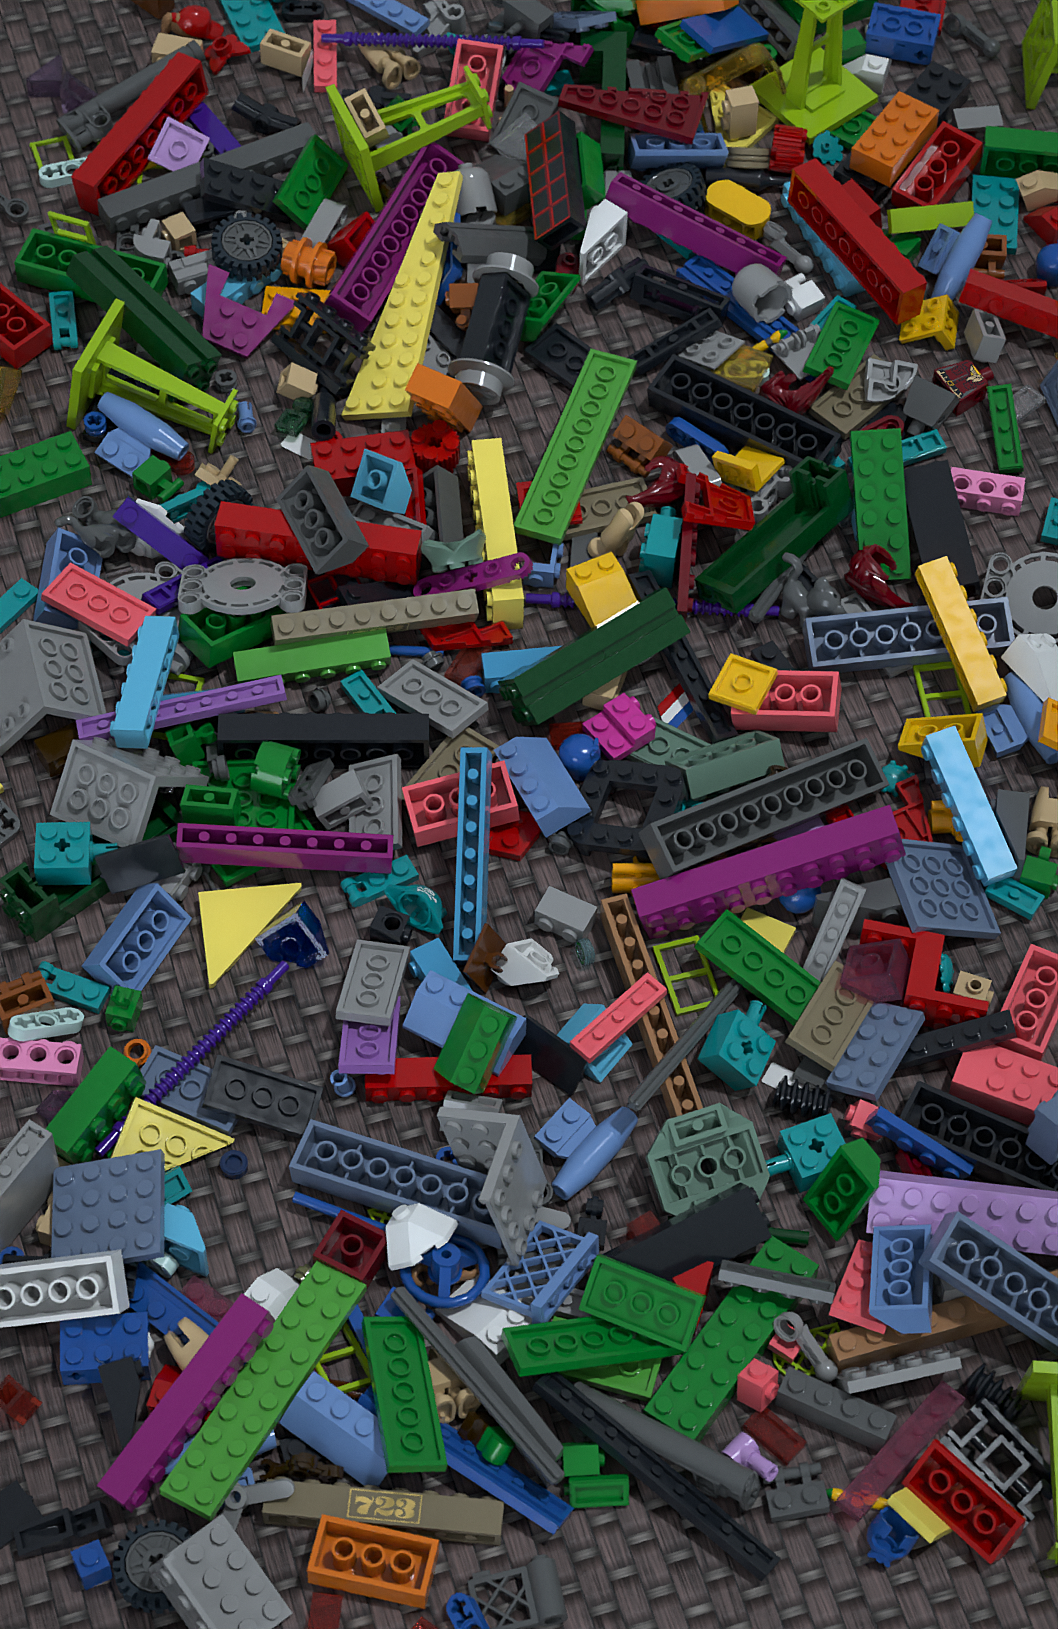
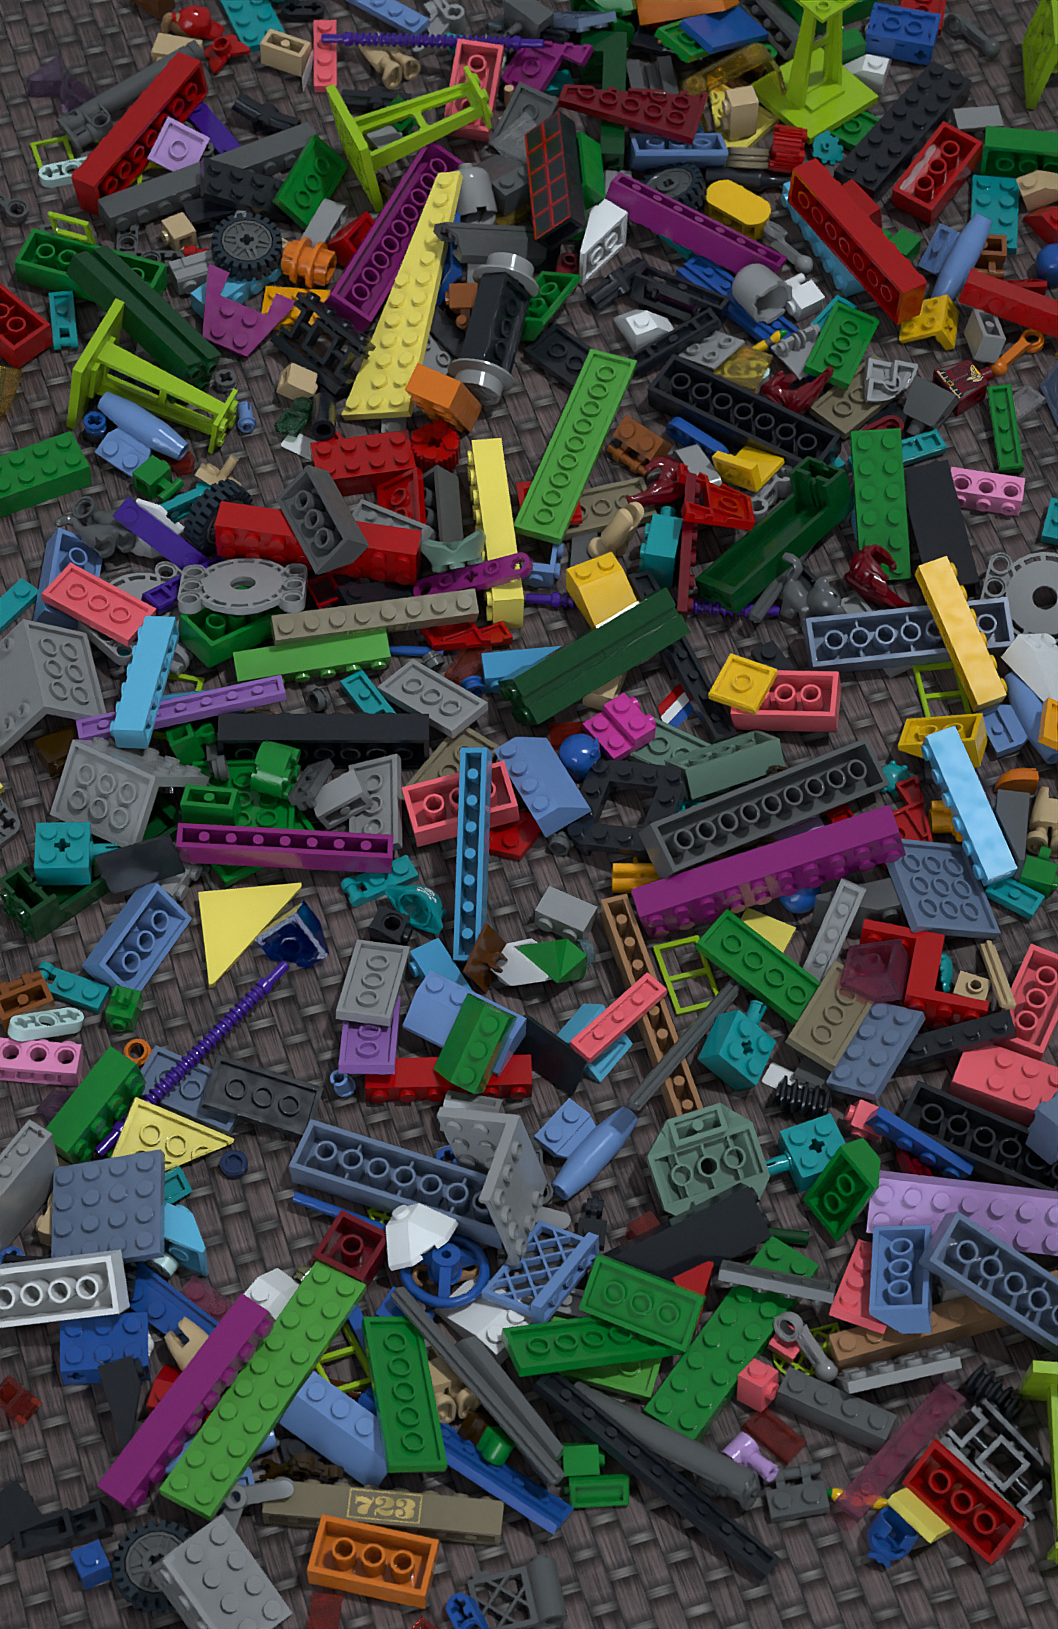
light grey brick [133,219,172,270] -> none
tan brick [344,88,390,148] -> none
medium azure slope [350,449,412,514] -> none
orange brick [849,91,939,187] -> none
lime slope [887,201,974,234] -> none
none -> green slope [518,939,587,983]
none -> white slope [614,310,674,352]
none -> tan axle [979,940,1016,1011]
none -> orange piece [988,329,1044,377]
none -> orange brick [994,768,1039,794]

